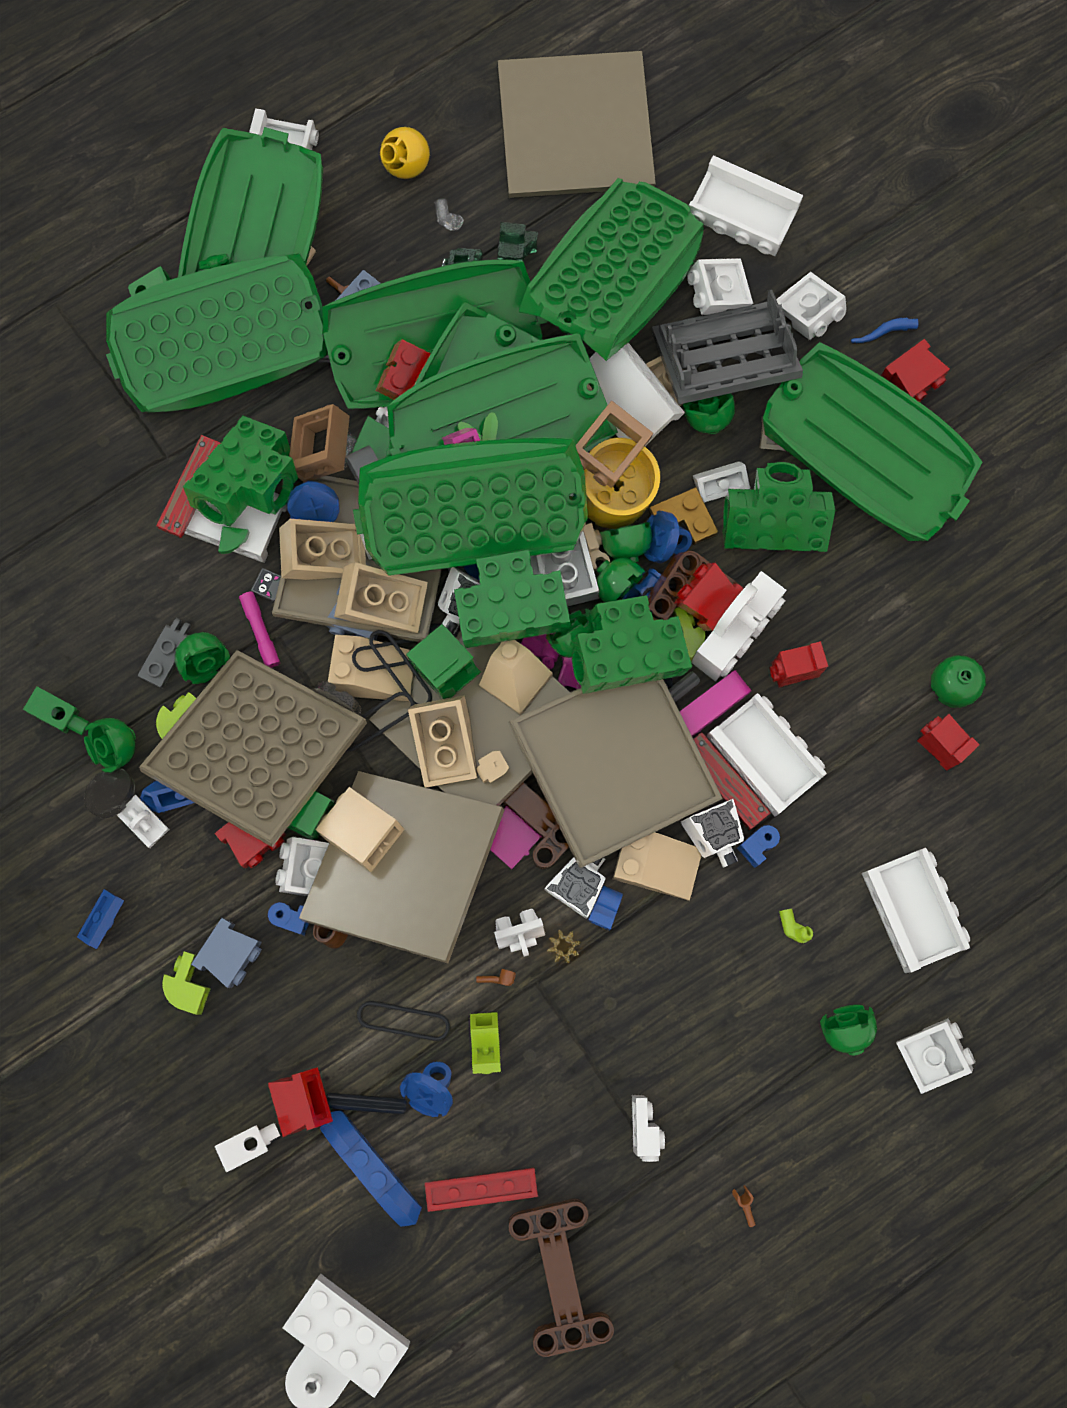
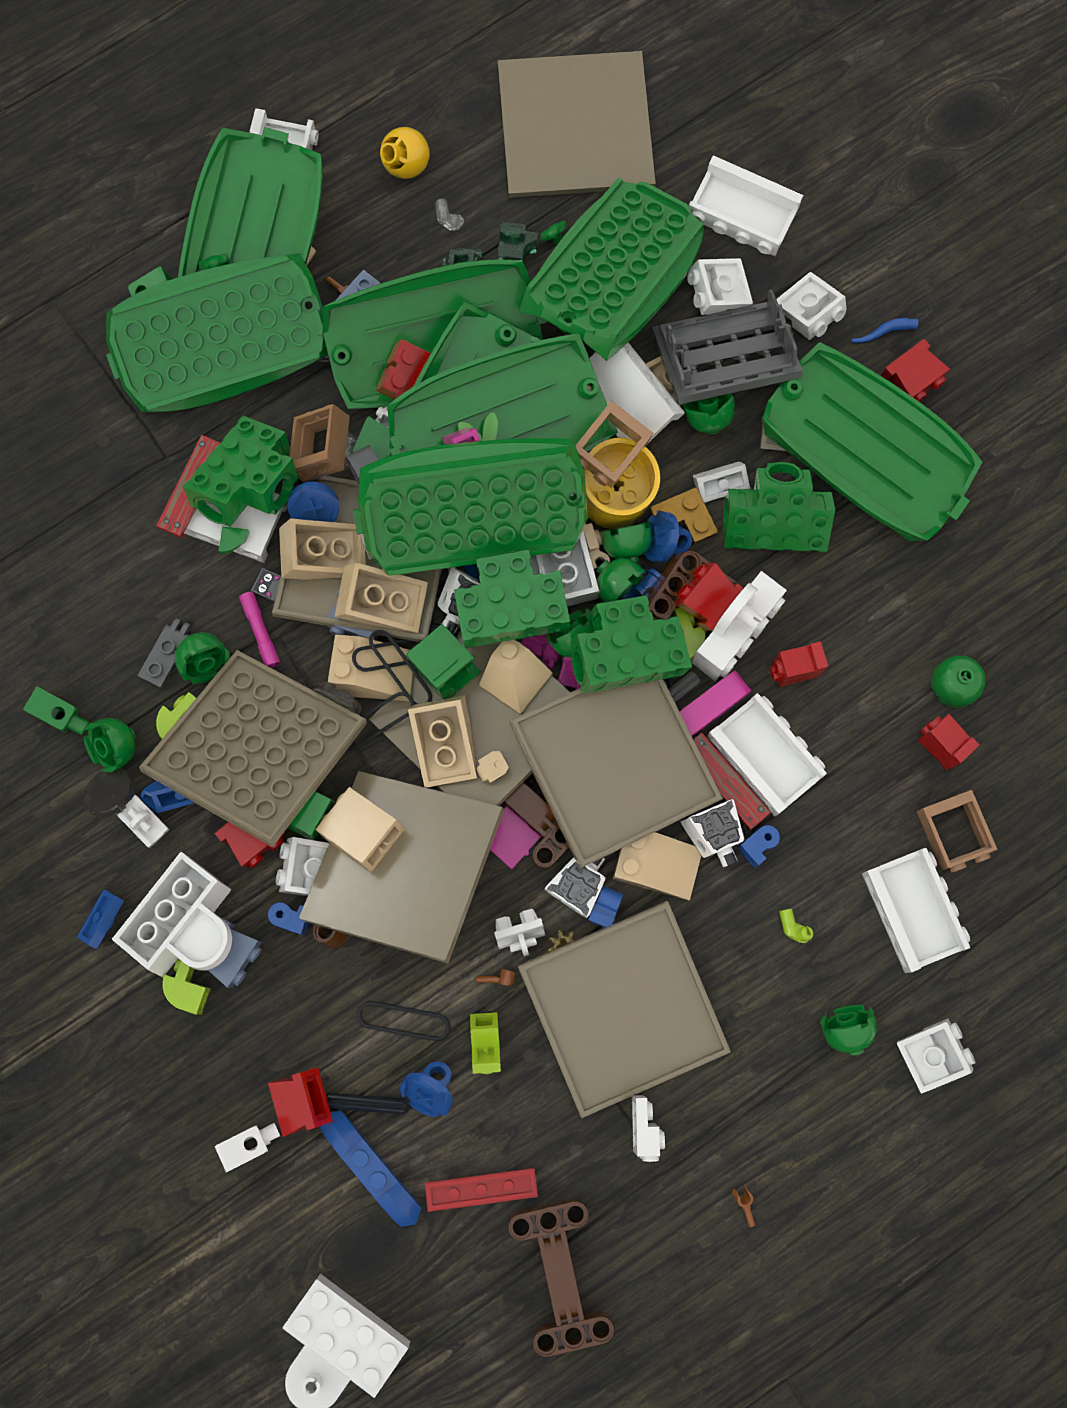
none -> white brick [112,852,232,977]
none -> dark tan tile [517,901,731,1118]
none -> green plant [540,221,567,246]
none -> medium nougat window [916,790,997,873]

